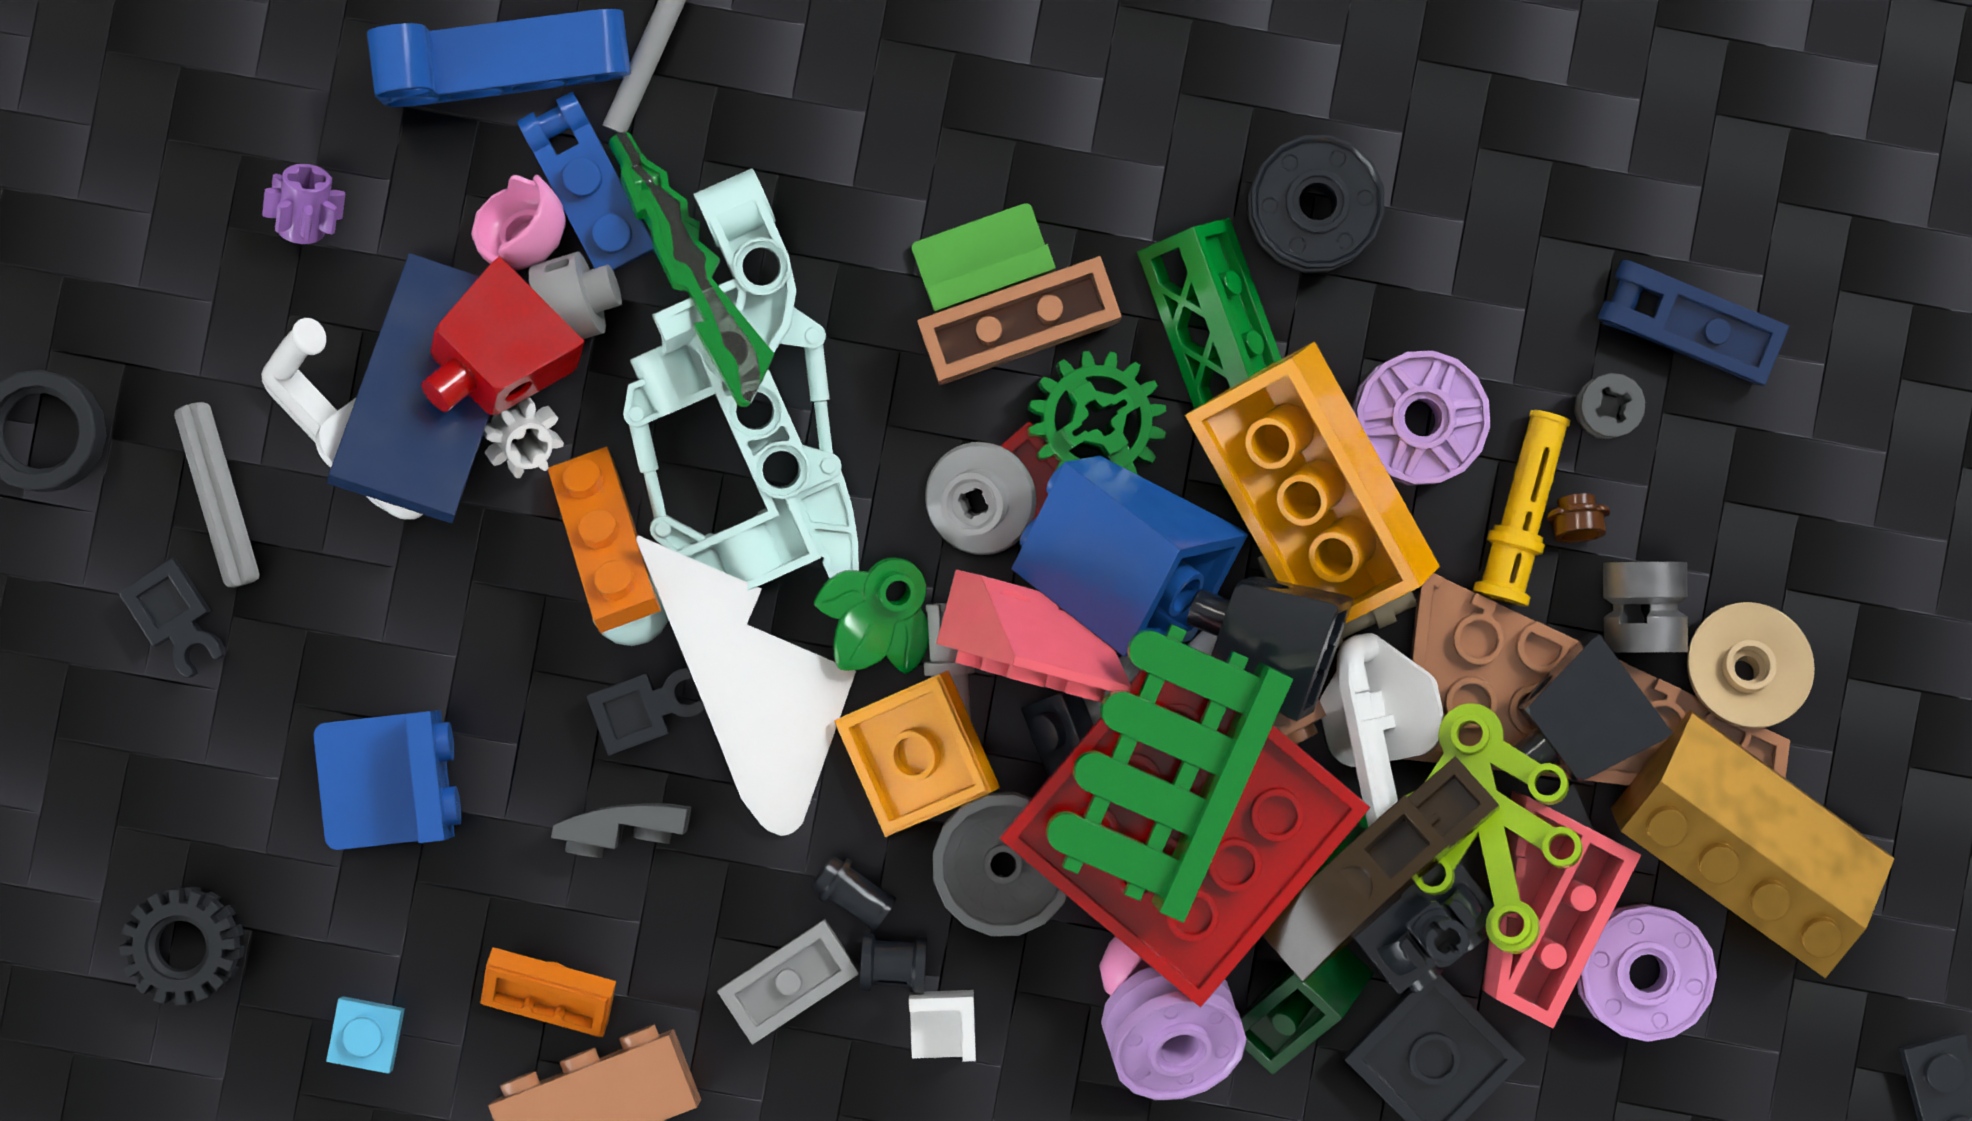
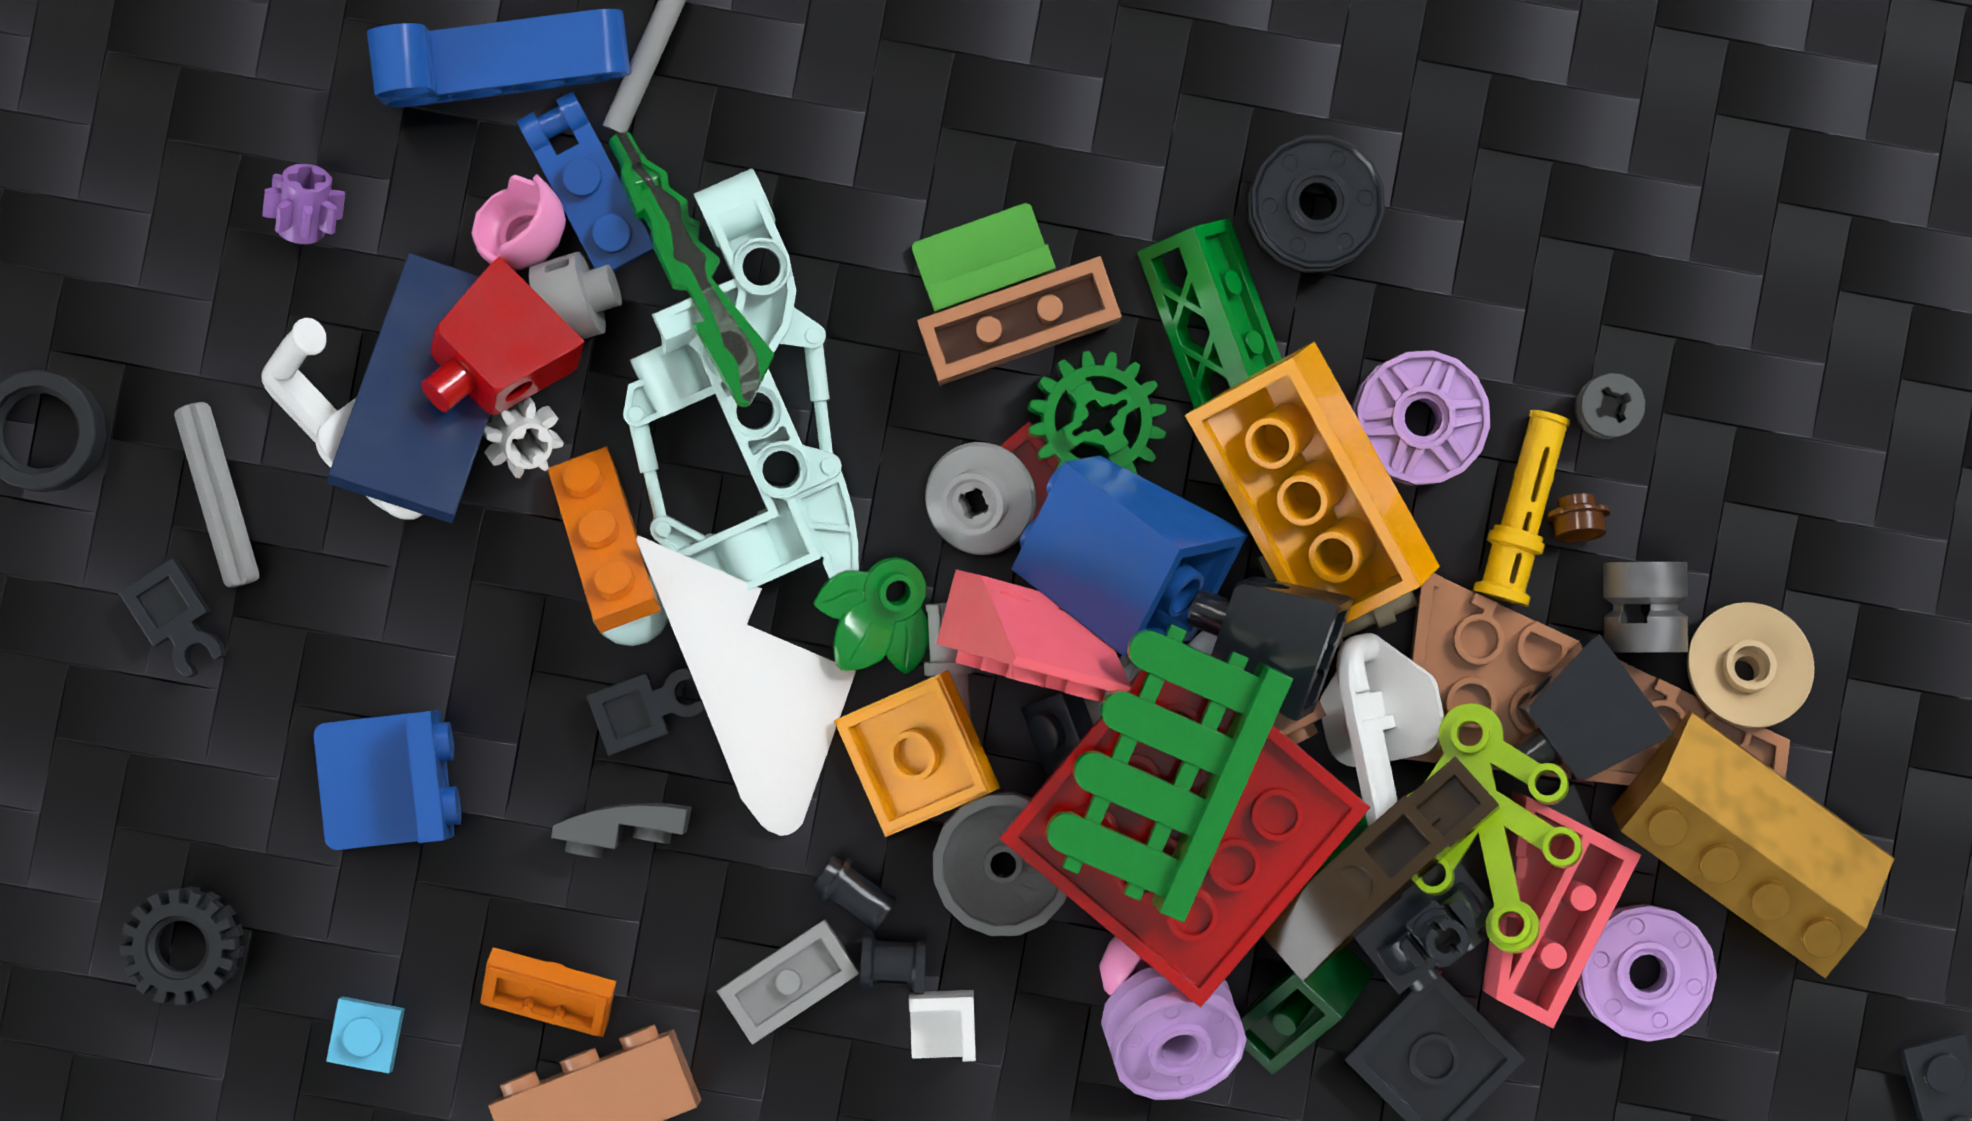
dark blue plate [1597,259,1789,386] -> none

